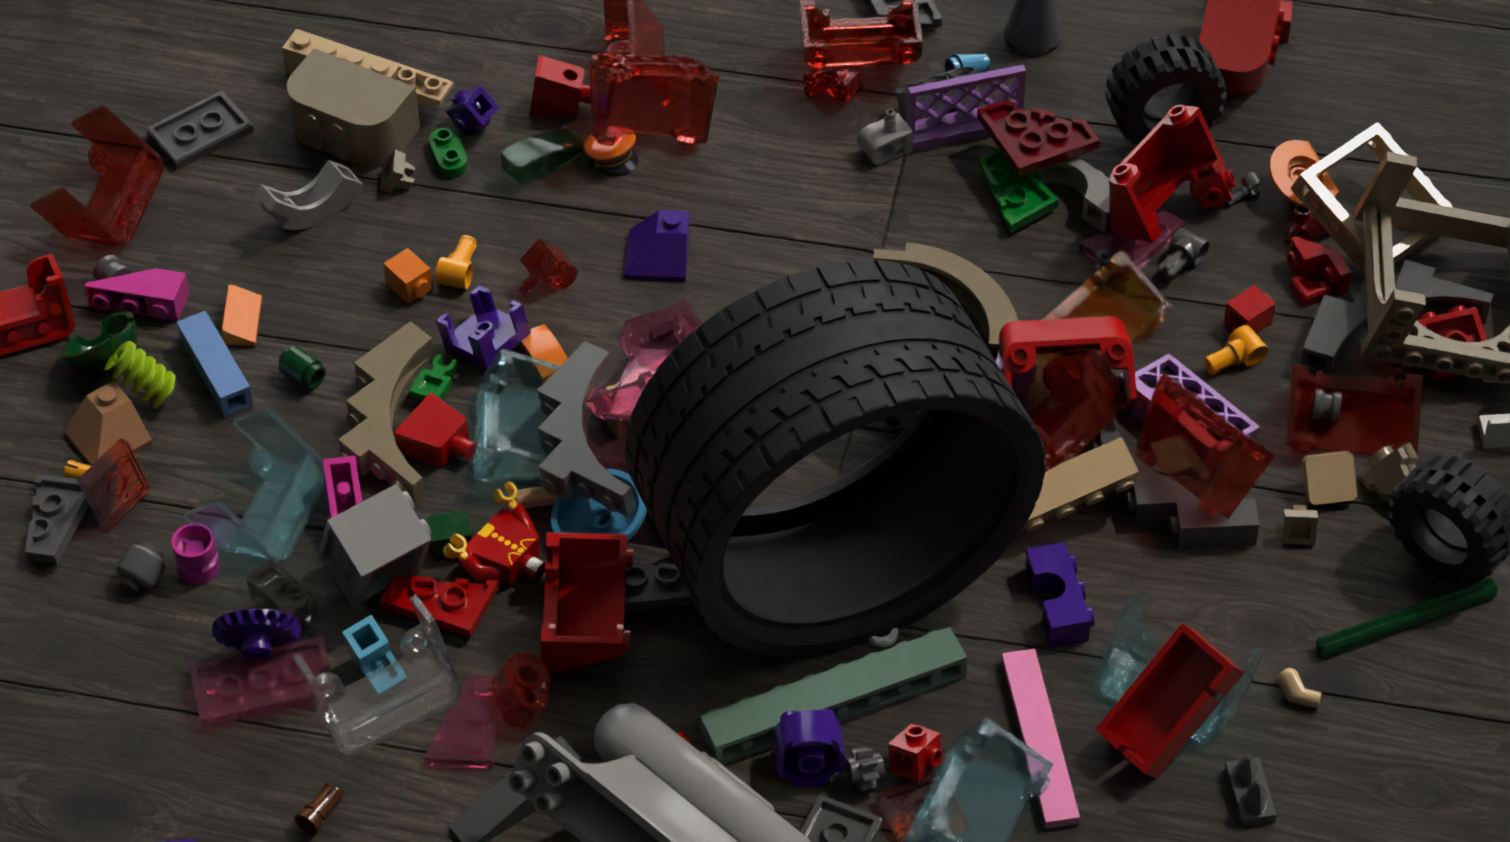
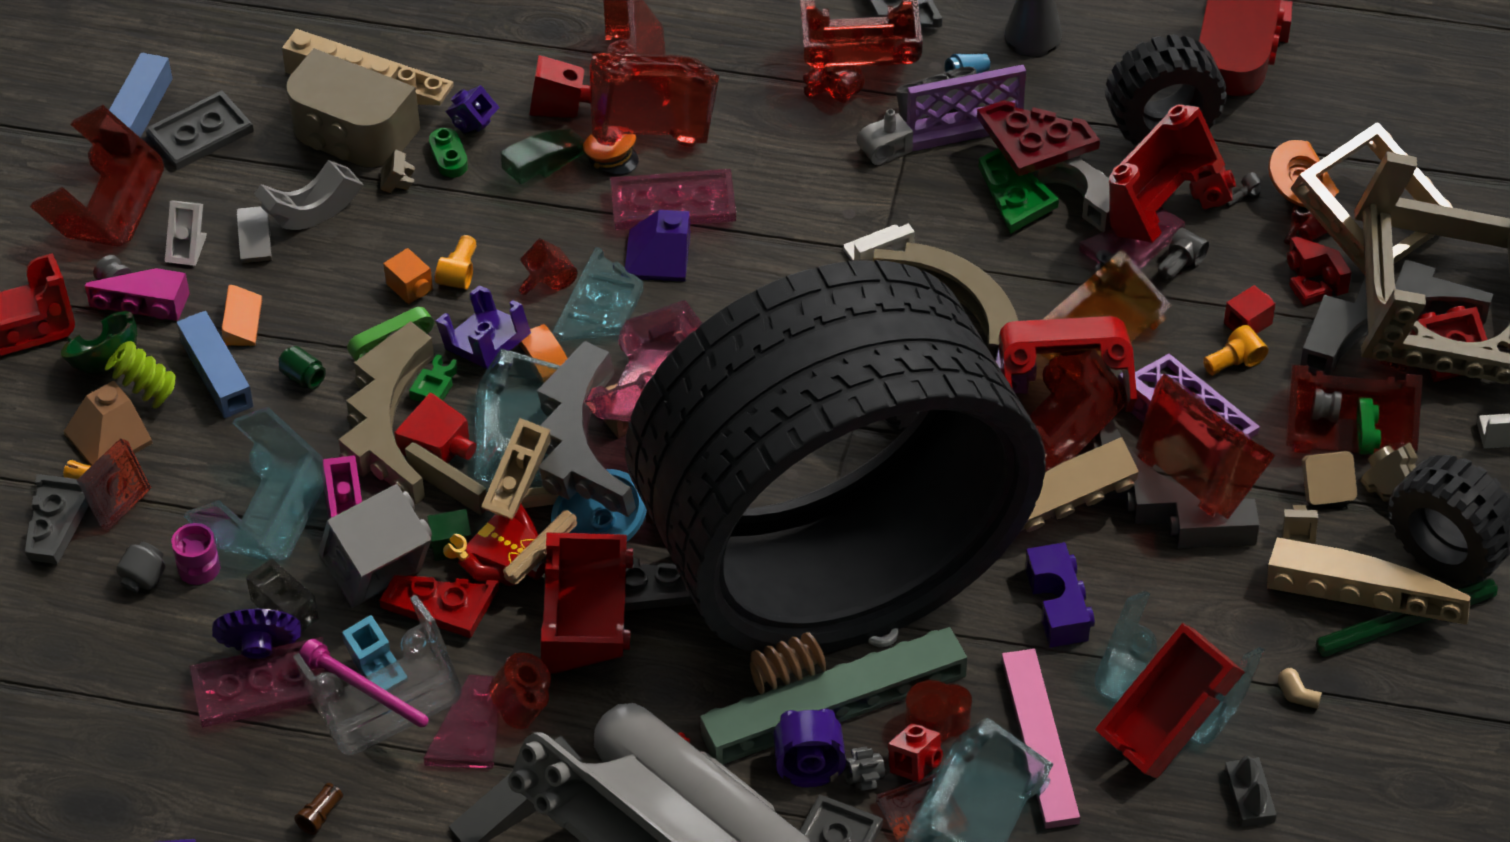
none -> medium blue brick [100,53,173,152]
none -> white slope [165,201,207,266]
none -> light grey slope [237,206,272,263]
none -> dark pink piece [299,639,429,727]
none -> bright green beam [347,307,434,361]
none -> dark tan tile [405,442,487,515]
none -> tan slope [481,418,551,520]
none -> tan axle [503,510,577,585]
none -> clear light blue wing [553,247,644,341]
none -> clear pink plate [610,169,736,230]
none -> medium nougat piece [750,632,826,694]
none -> white panel [844,223,915,261]
none -> clear red piece [905,680,972,743]
none -> tan slope [1267,537,1471,625]
none -> green plate [1356,398,1381,455]

